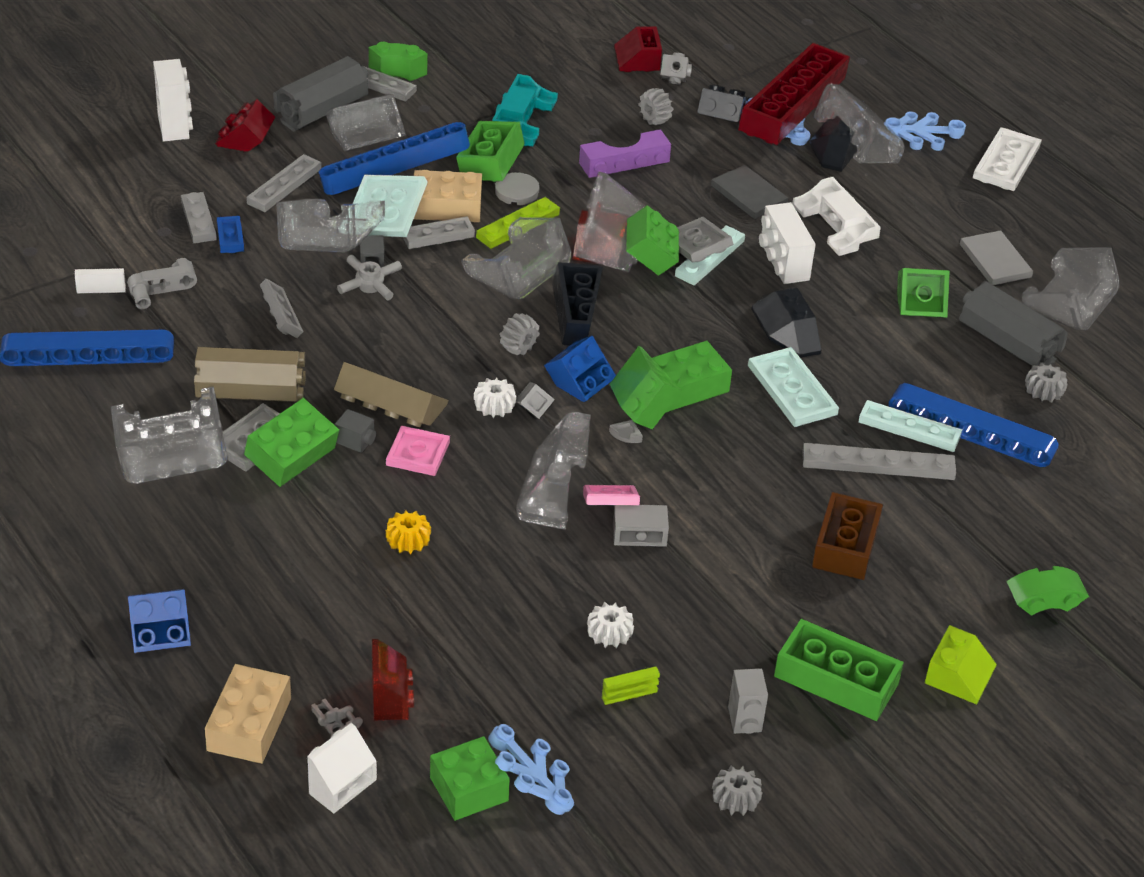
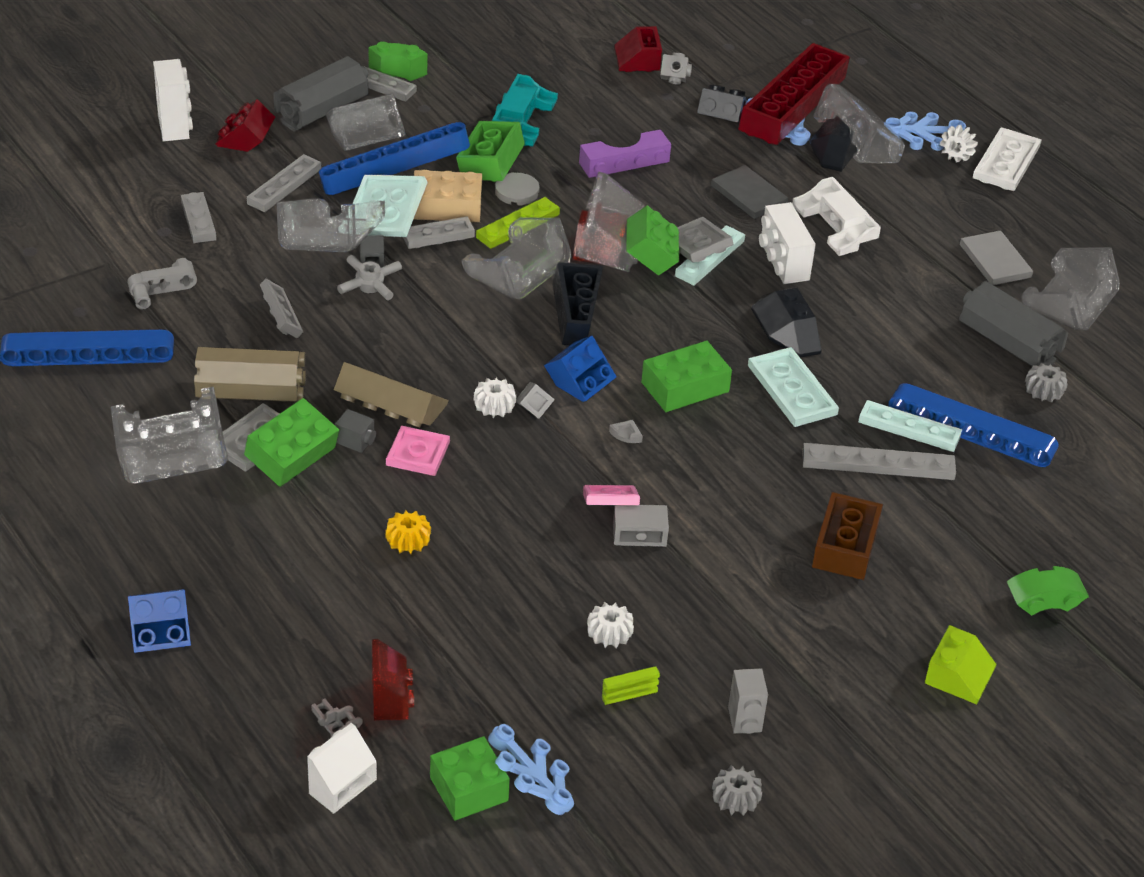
white tile [75,269,126,293] -> none
tan brick [205,664,291,764] -> none
blue plate [217,216,244,253] -> none
light grey gear [499,313,540,355] -> none
clear windscreen [517,412,591,529] -> none
bright green slope [610,346,682,429] -> none
light grey gear [638,88,674,125] -> none
bright green brick [774,619,904,721] -> none
bright green slope [897,268,950,318] -> none
none -> white gear [940,125,978,163]

